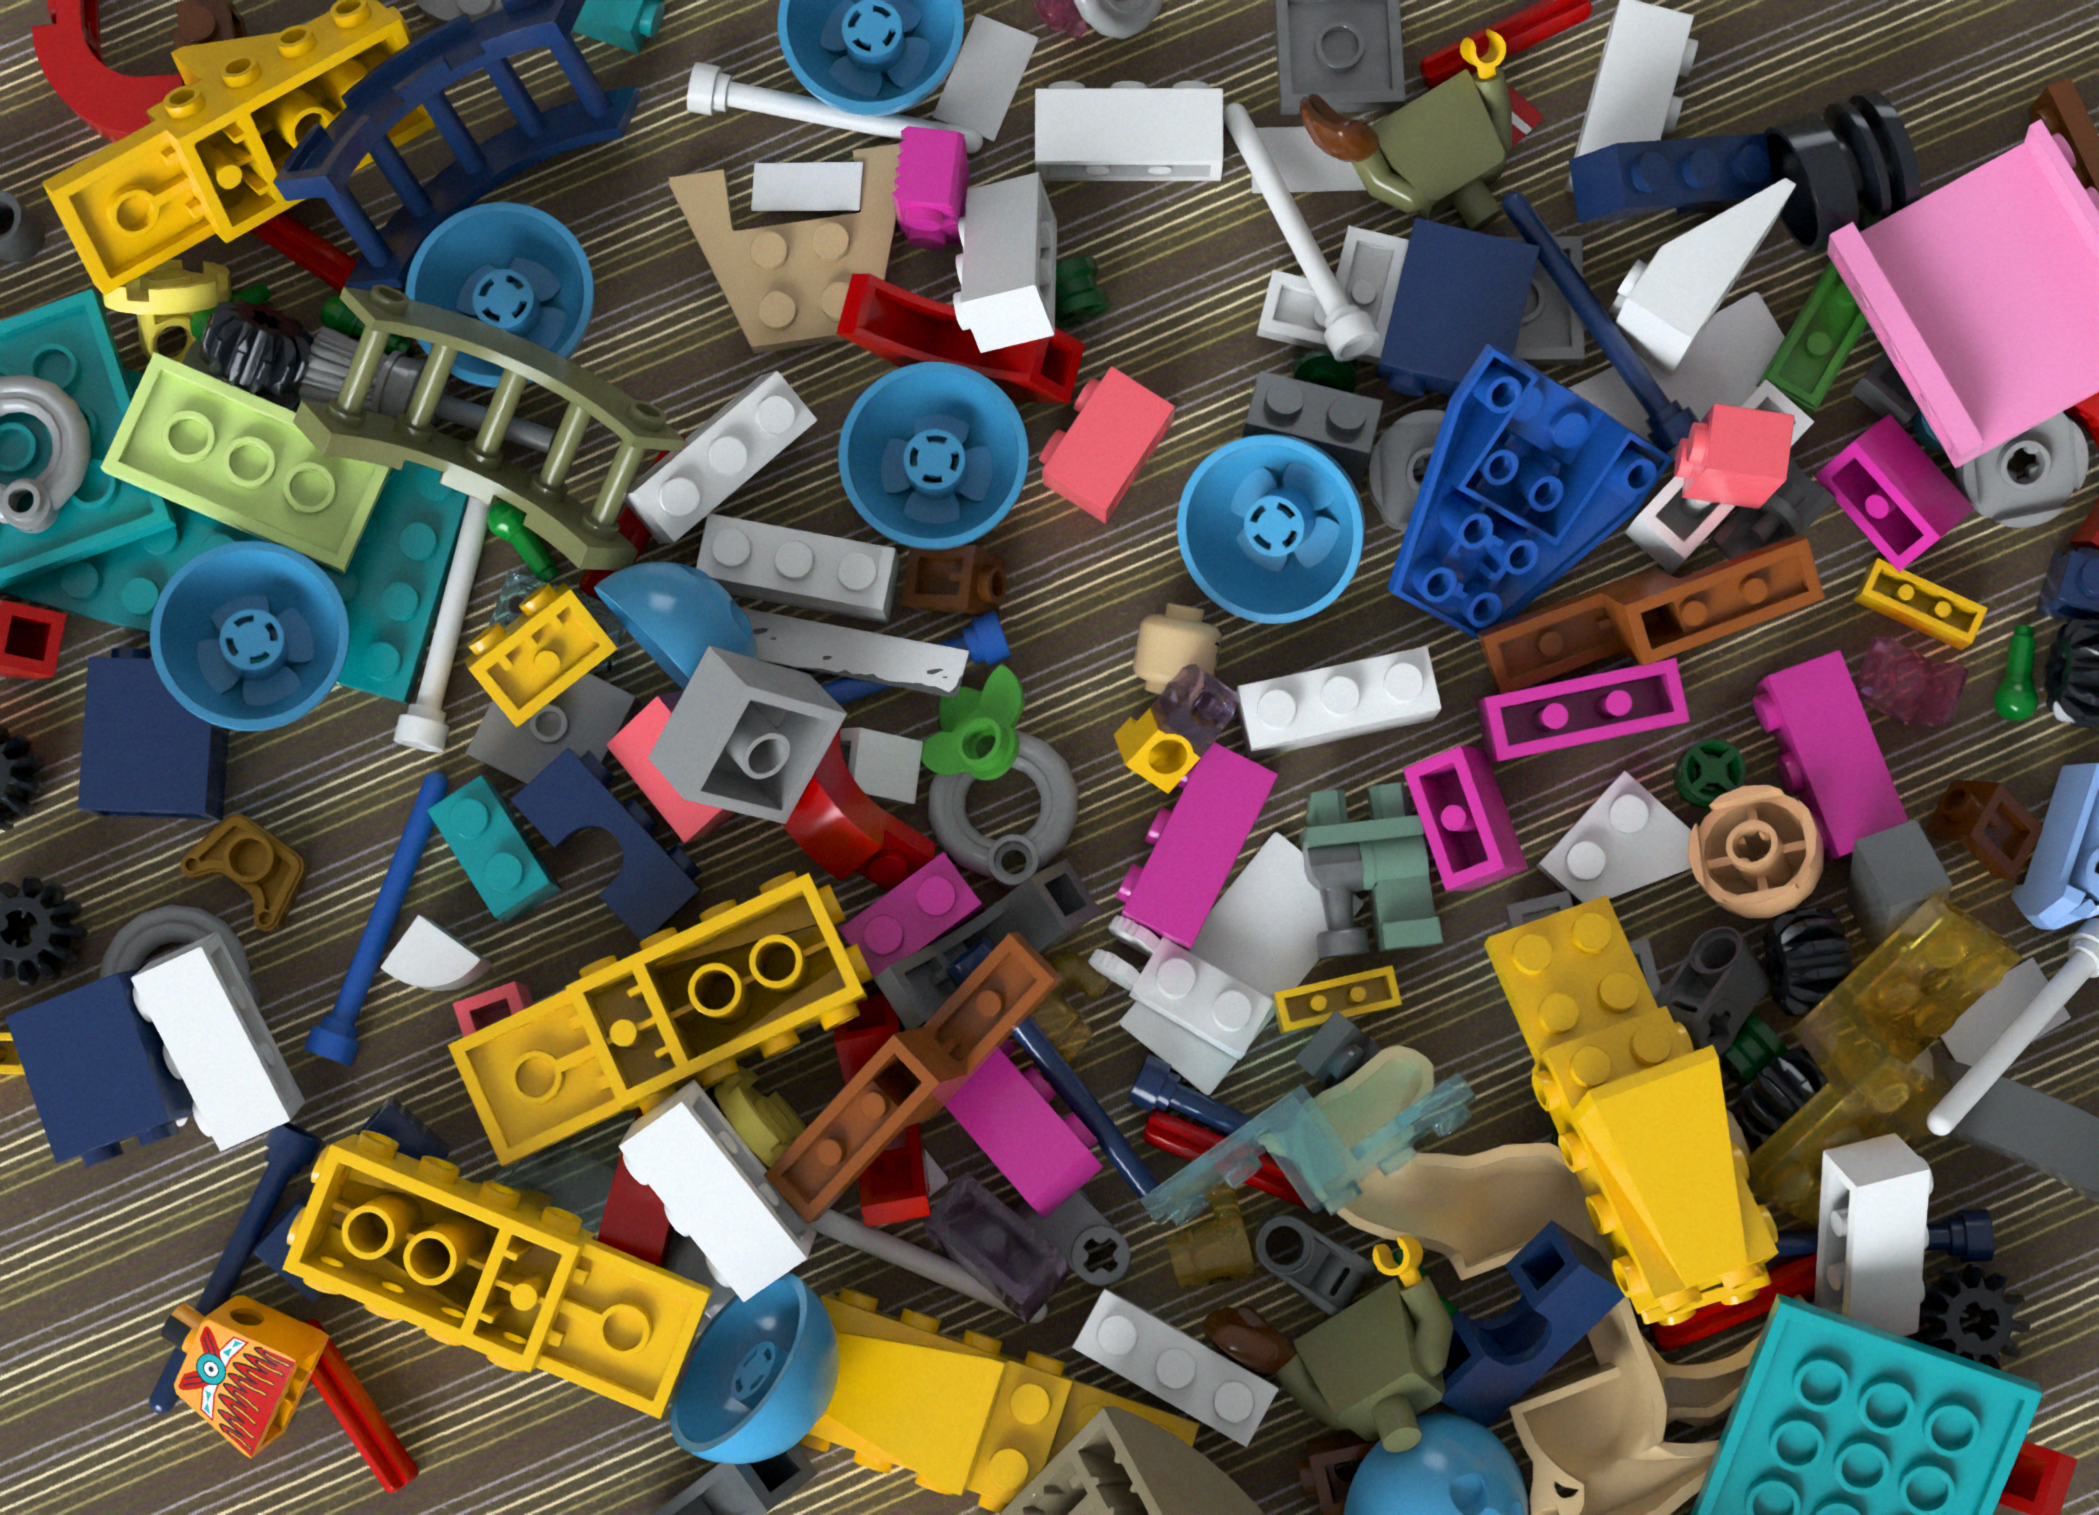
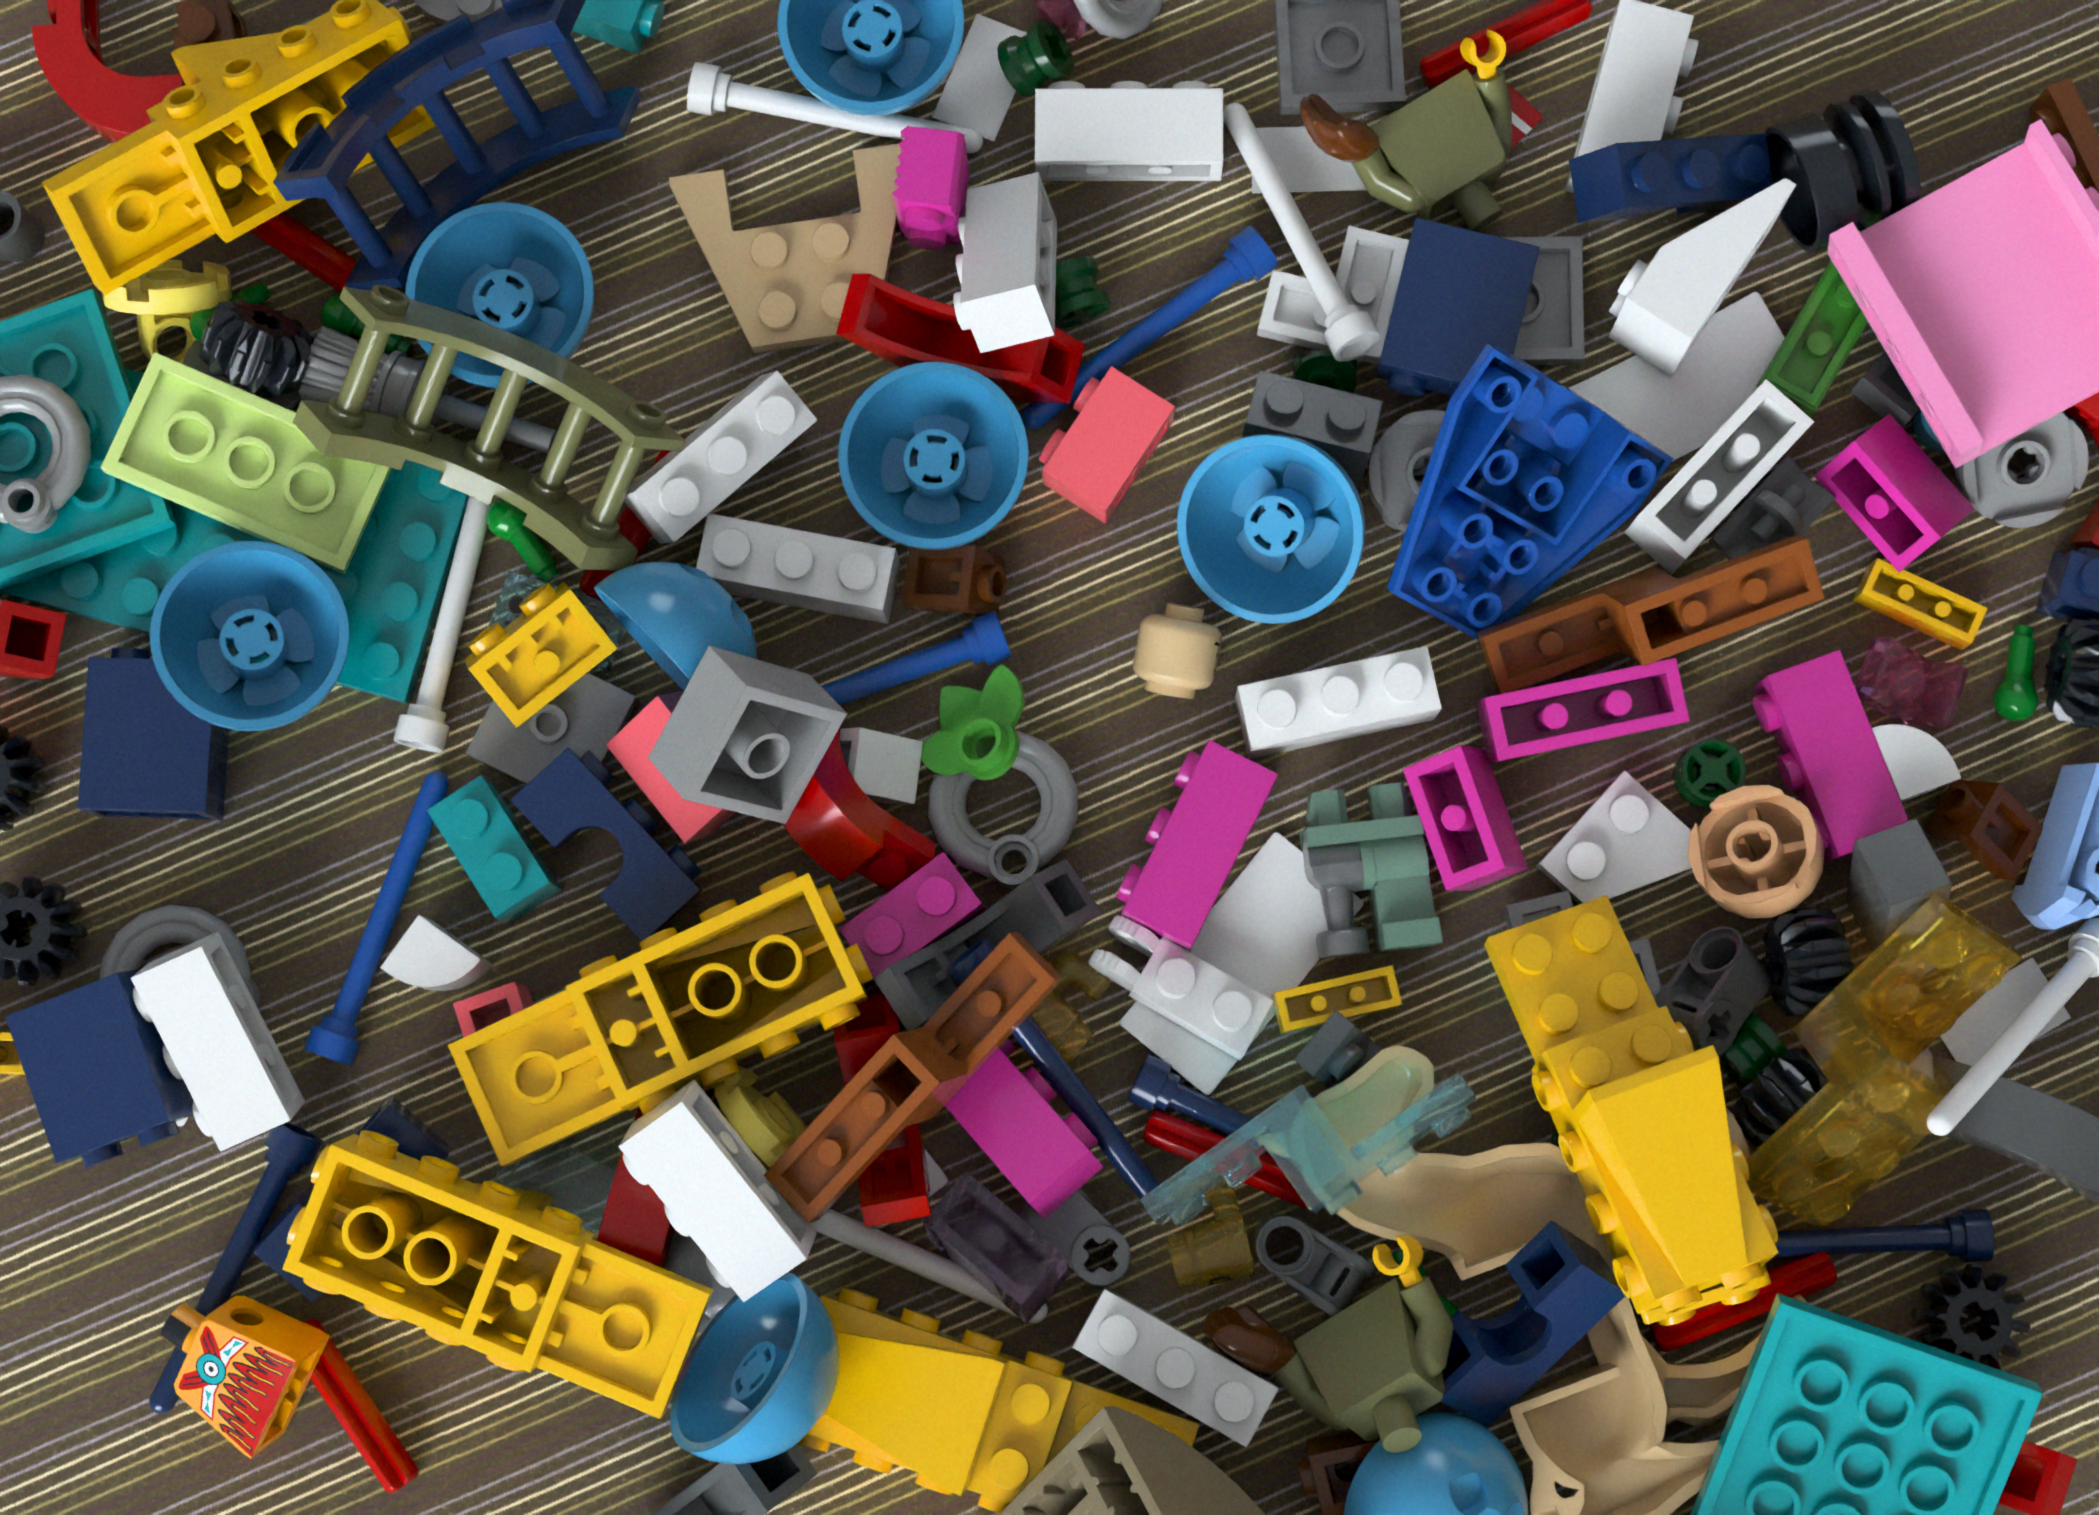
pearl gold piece [180,814,309,933] -> none
white sticker [740,607,969,698] -> none
white sticker [751,162,863,211] -> none
leg [1114,664,1238,794] -> none
dark blue piece [1502,191,1700,453] -> none
coral brick [1674,403,1795,509] -> none
white brick [1814,1133,1933,1336] -> none
none -> dark green wheel [997,18,1074,97]
none -> blue piece [1021,226,1278,429]
none -> white brick [1872,724,1961,802]

